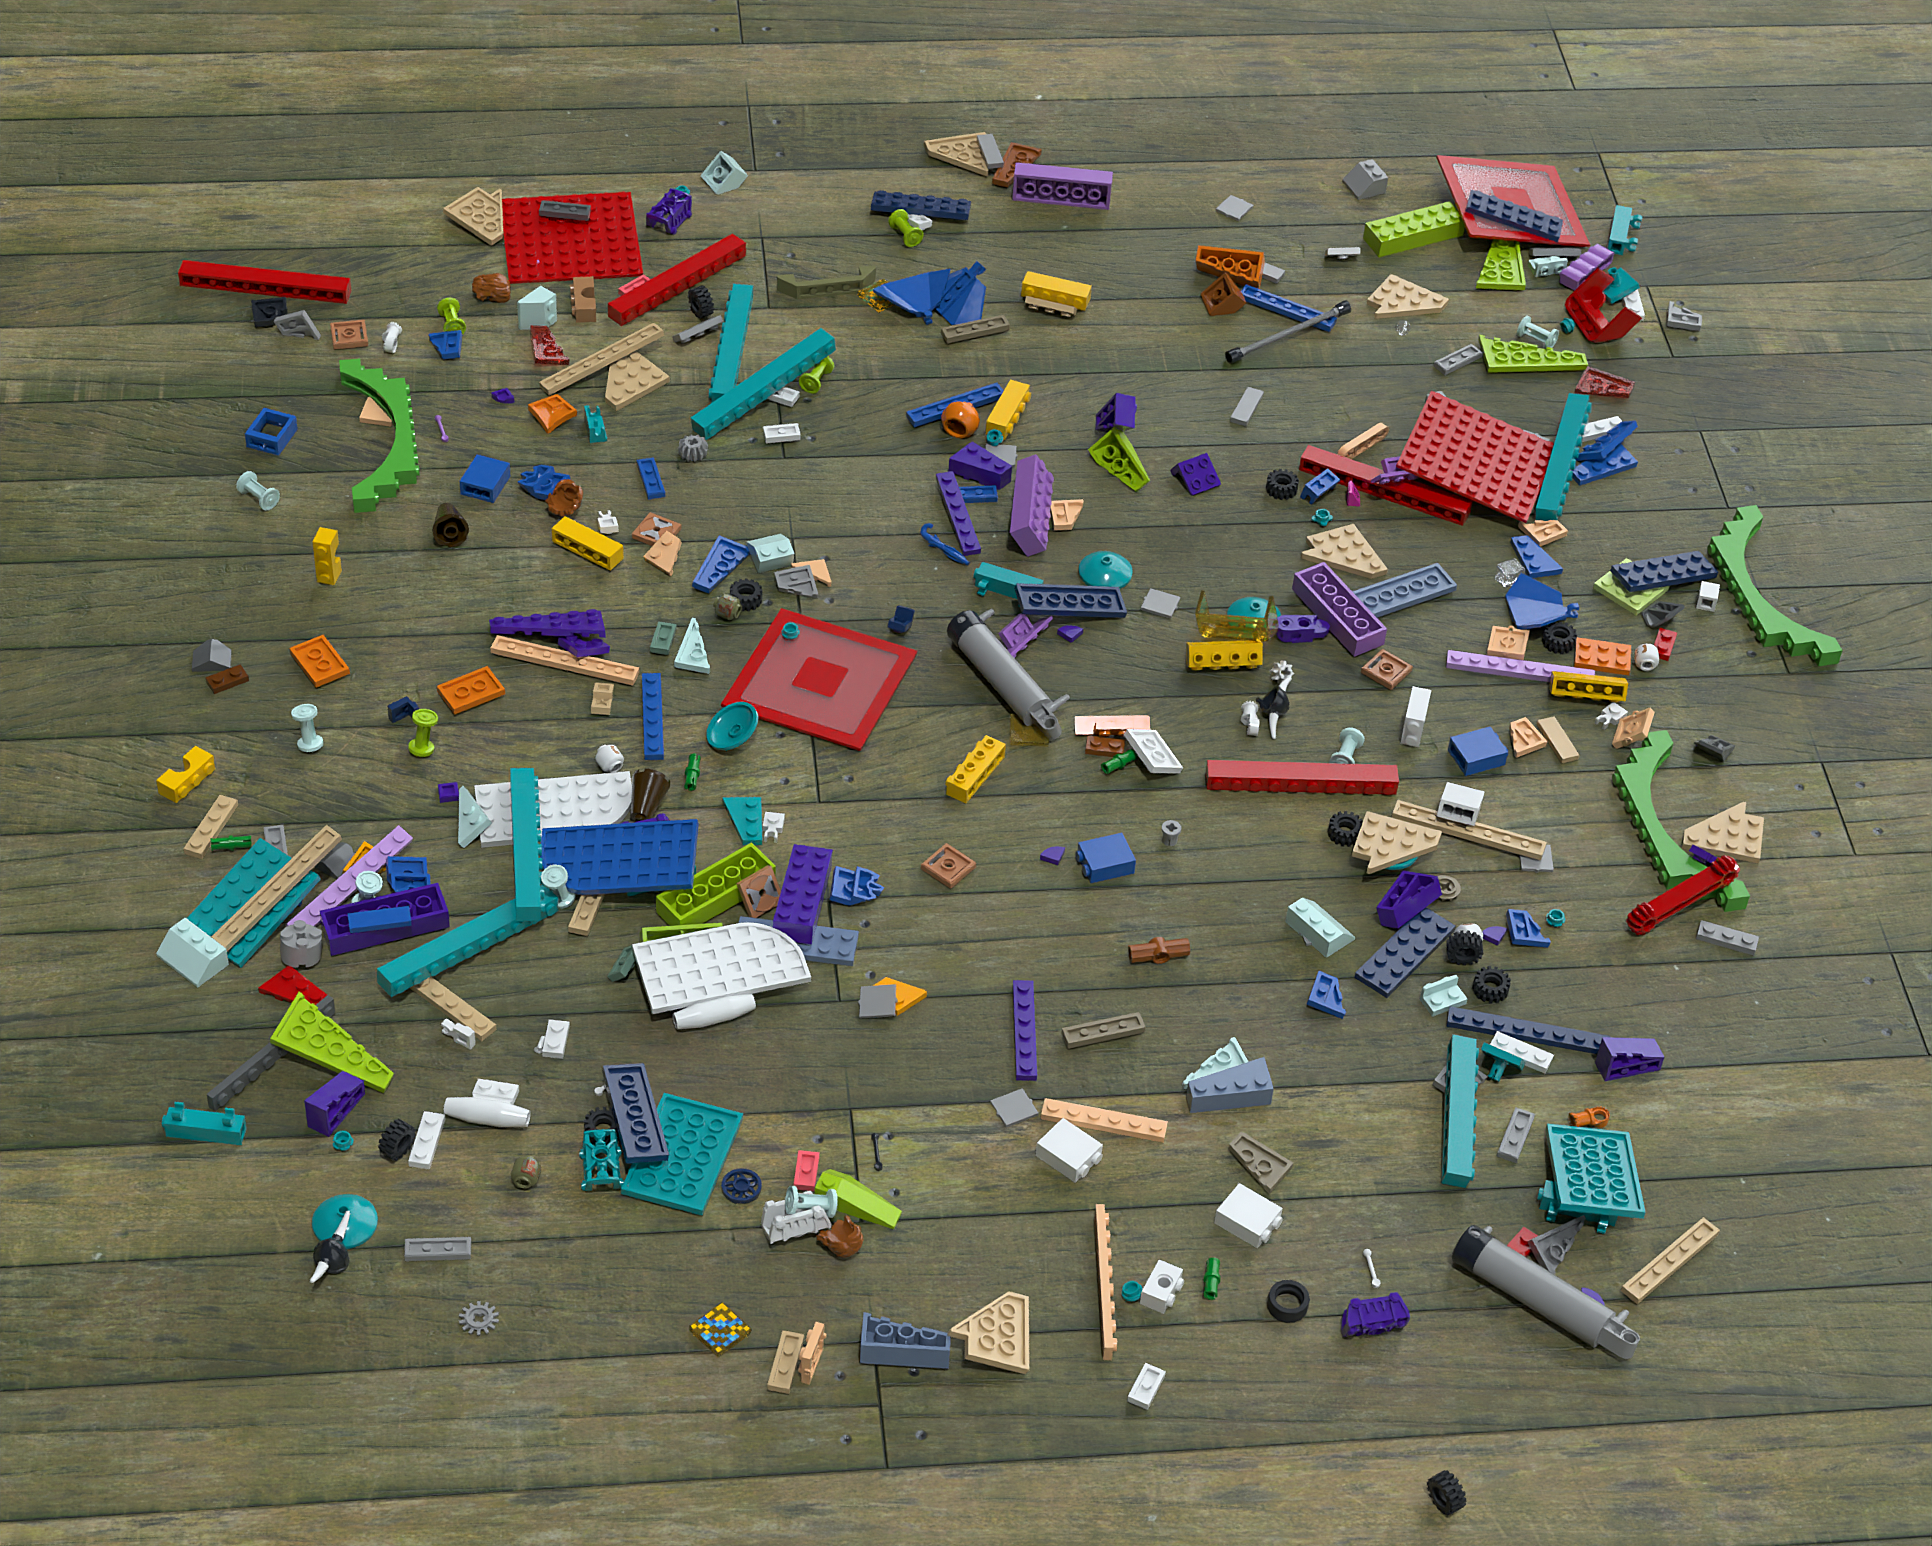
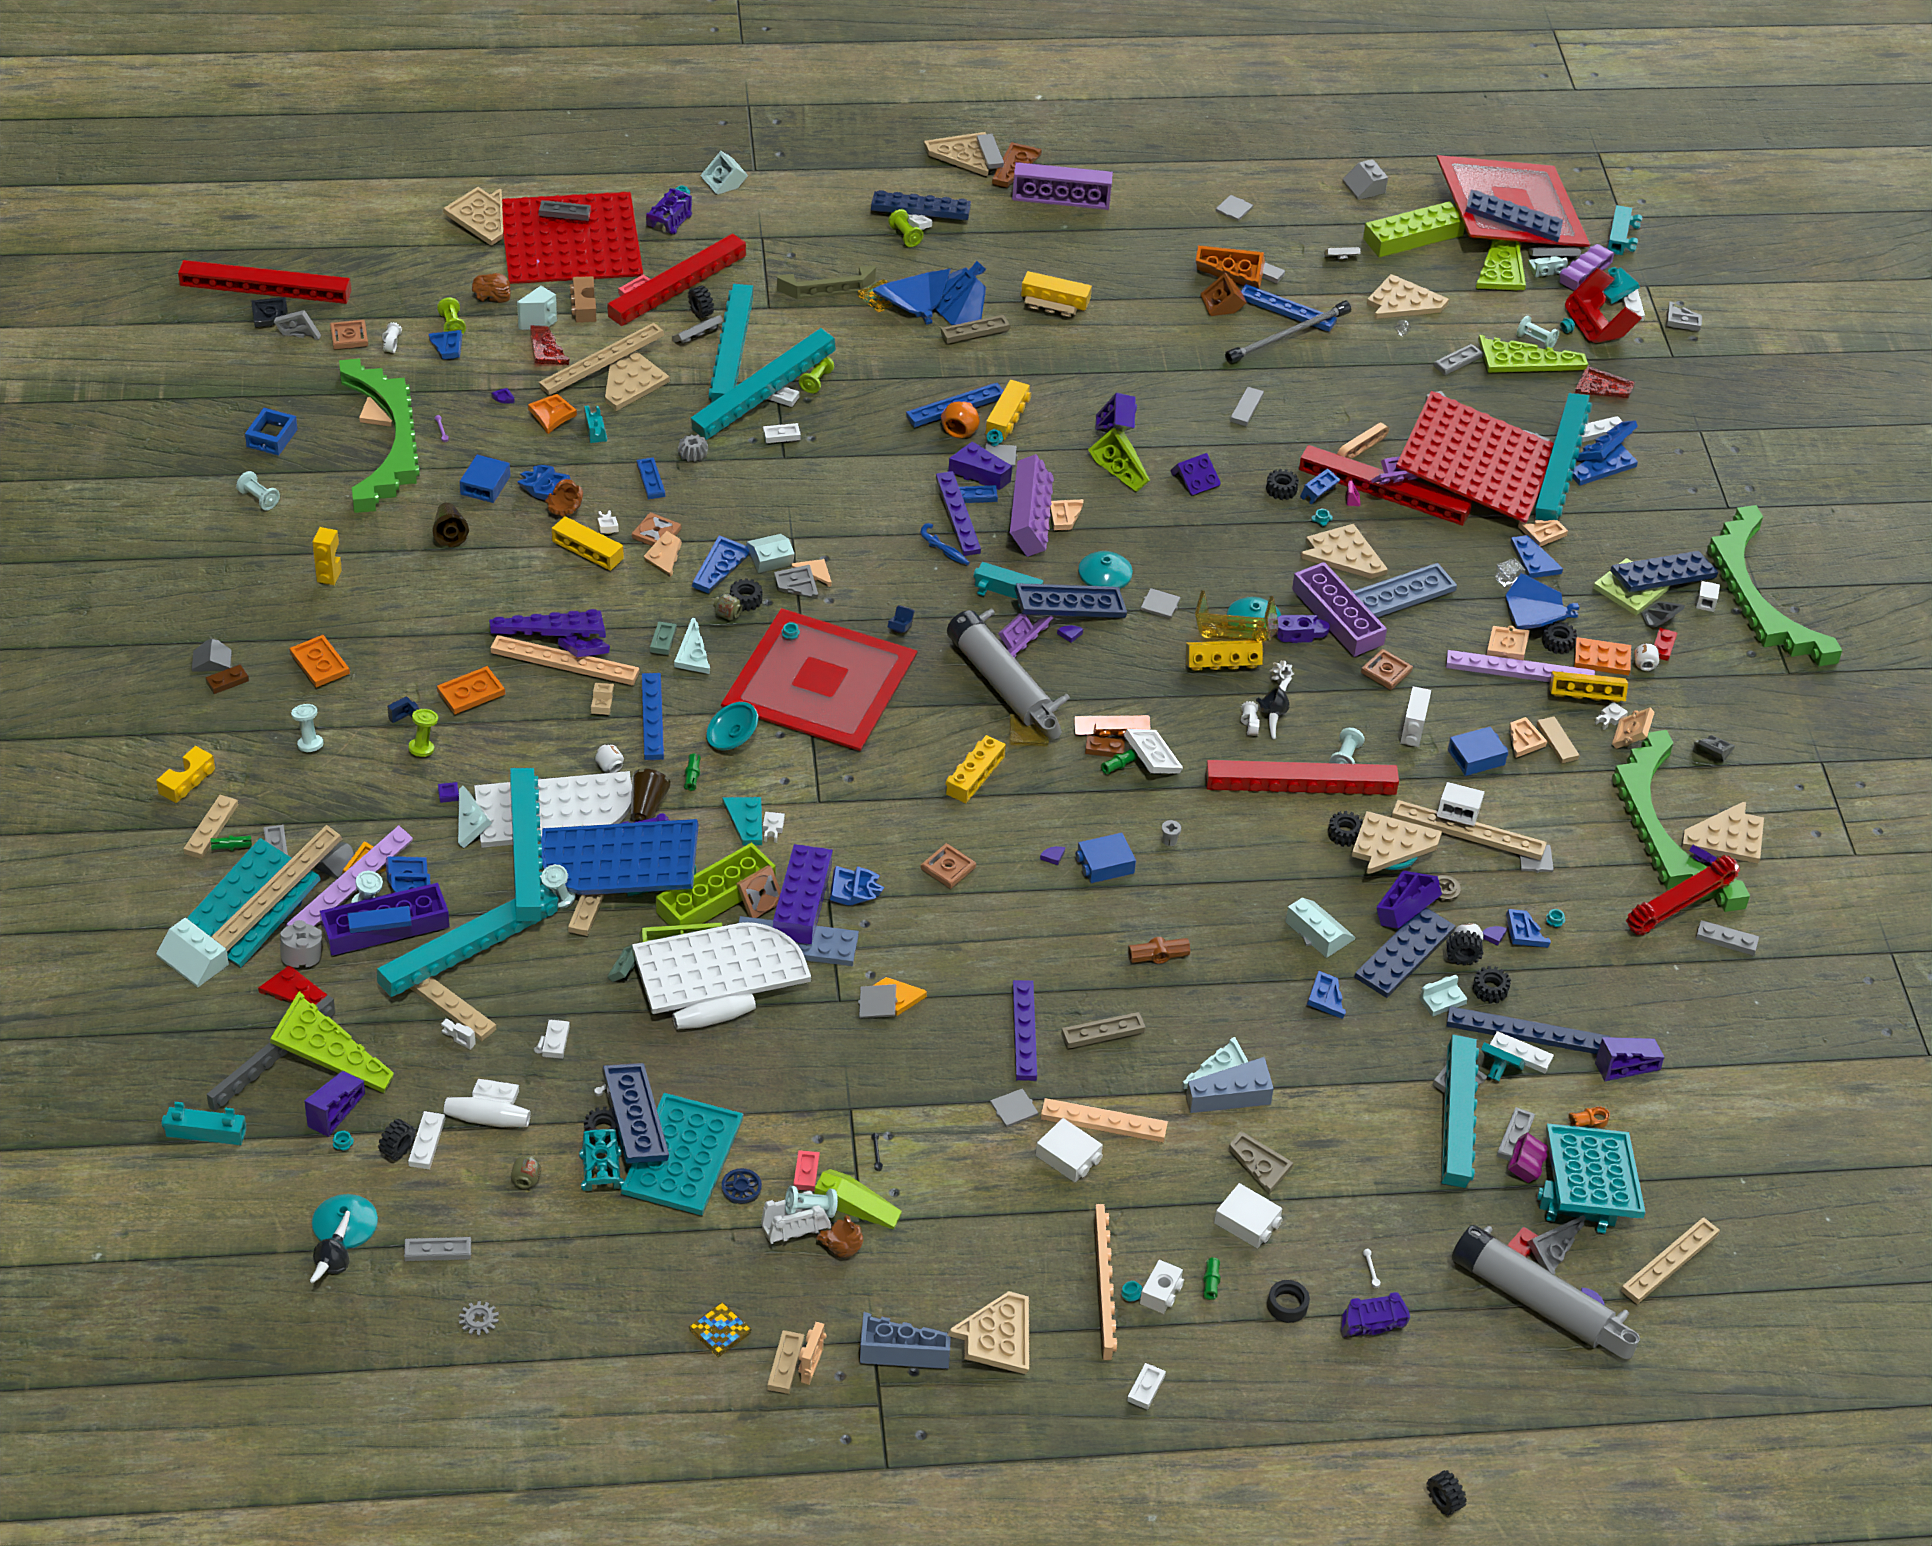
none -> magenta brick [1508,1132,1547,1183]

